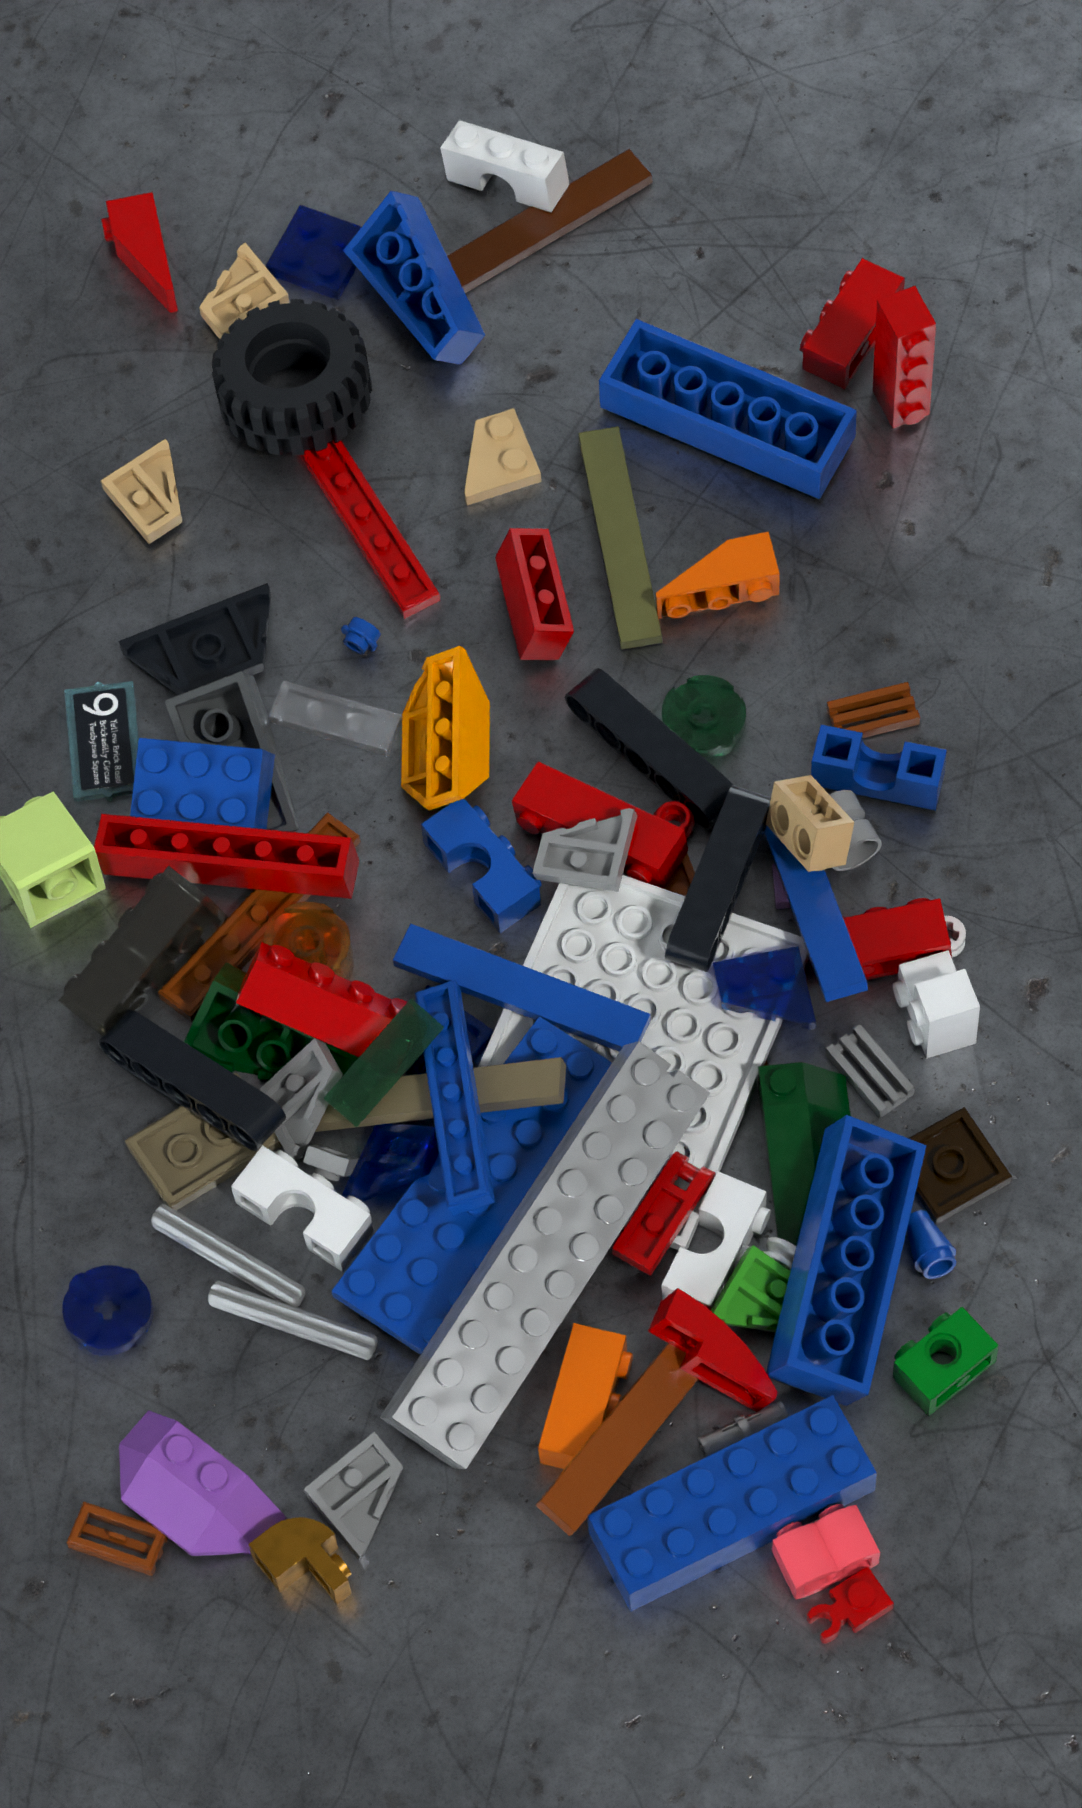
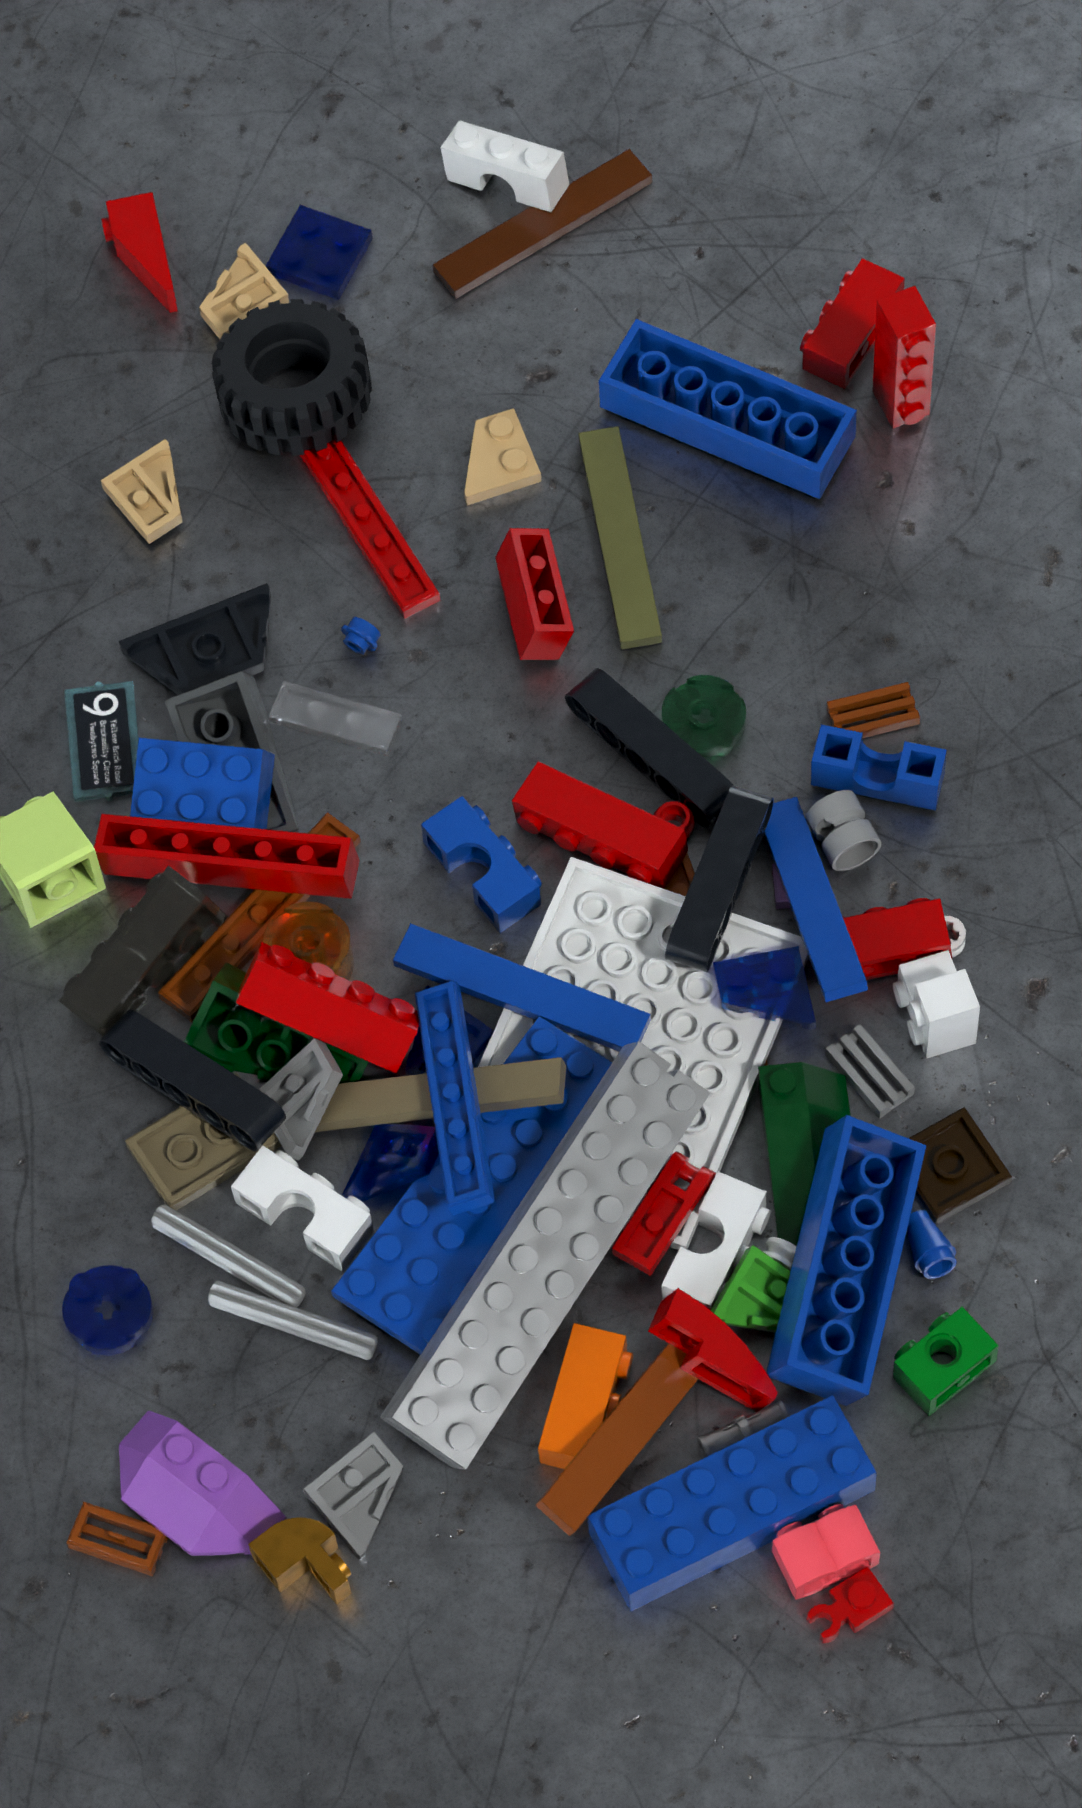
light grey plate [303,1144,360,1181] -> none
clear green plate [323,998,444,1127] -> none
blue wedge [343,191,485,365] -> none
light orange wedge [401,646,490,810] -> none
light grey wing [532,808,637,892] -> none
orange slope [656,532,780,619] -> none
tan brick [766,775,854,872] -> none

